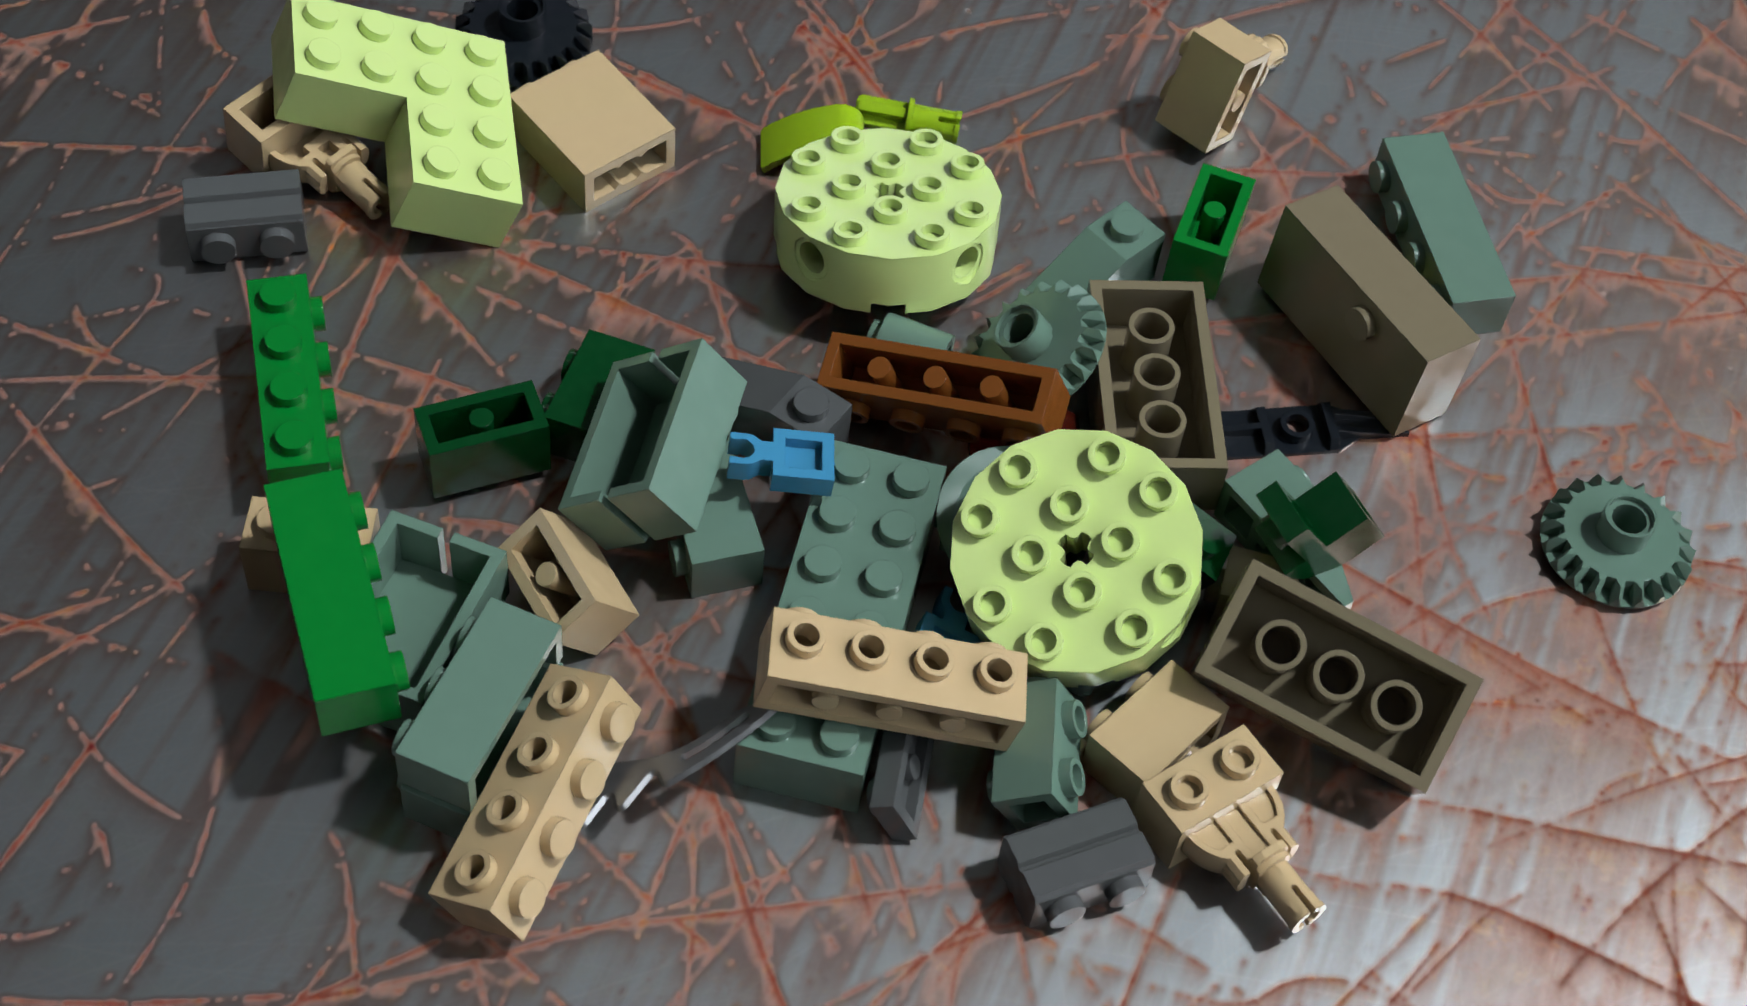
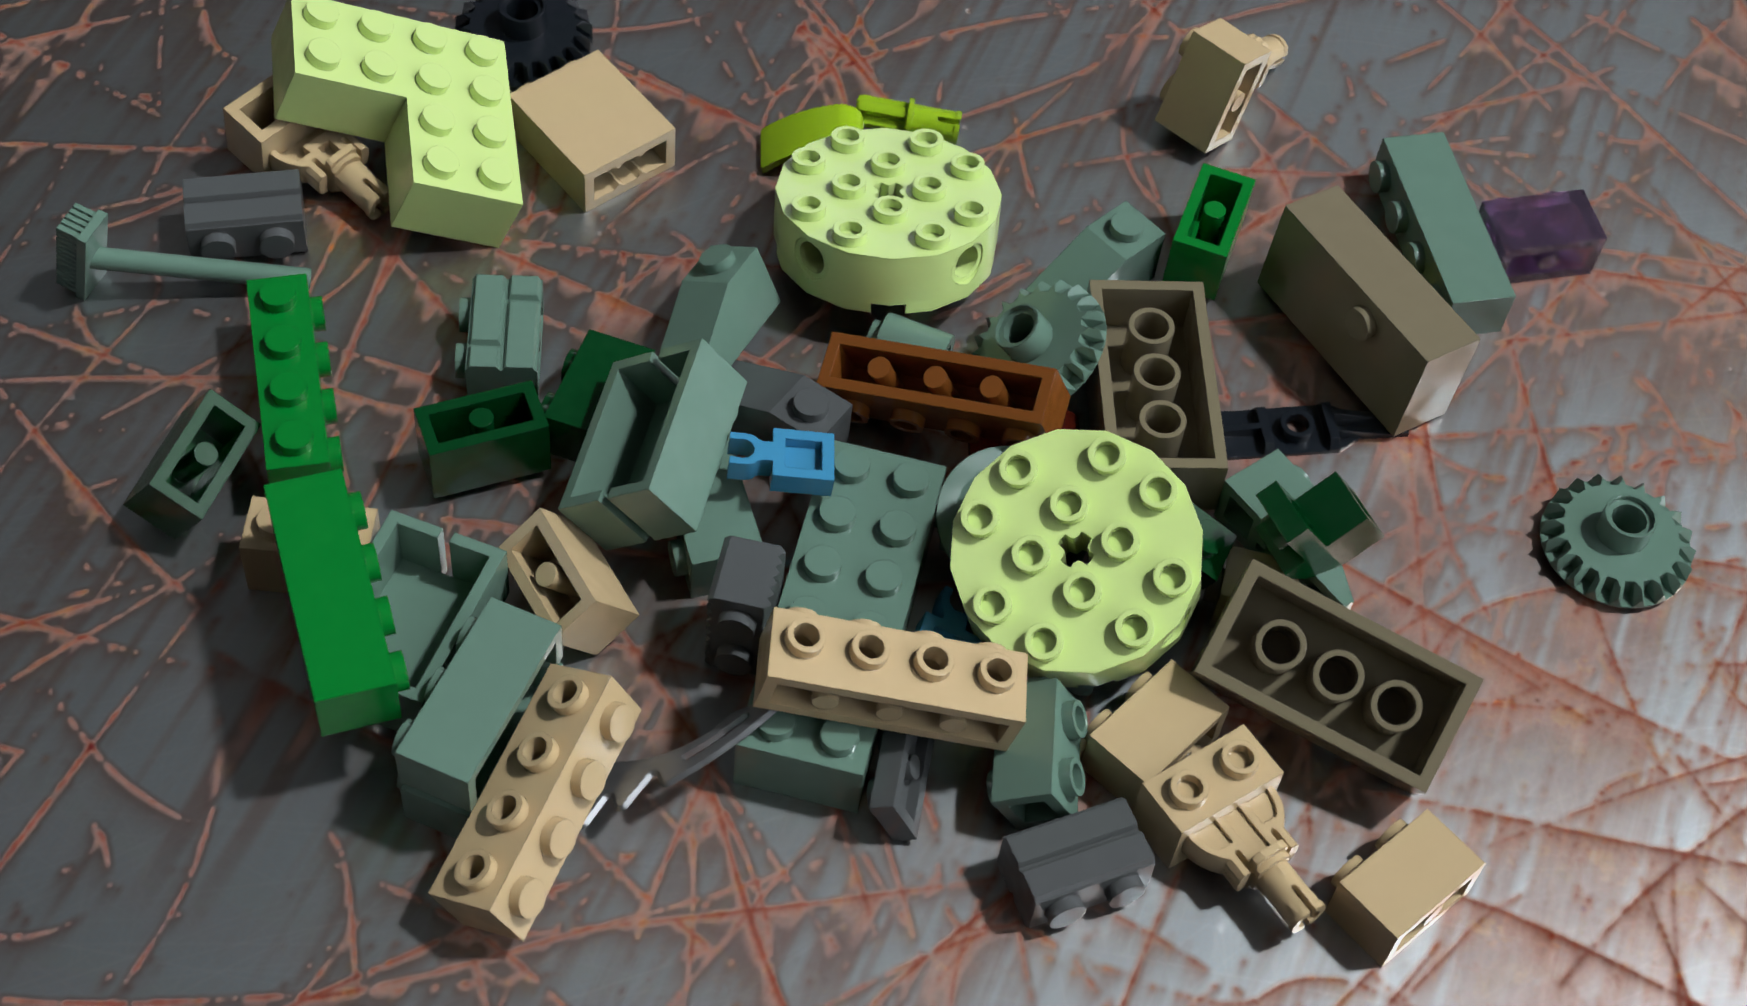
none -> sand green piece [56,202,312,301]
none -> dark green brick [123,389,261,540]
none -> sand green brick [455,274,544,397]
none -> sand green slope [658,244,781,366]
none -> dark grey brick [704,535,786,675]
none -> tan brick [1325,809,1486,967]
none -> clear purple brick [1479,189,1607,284]

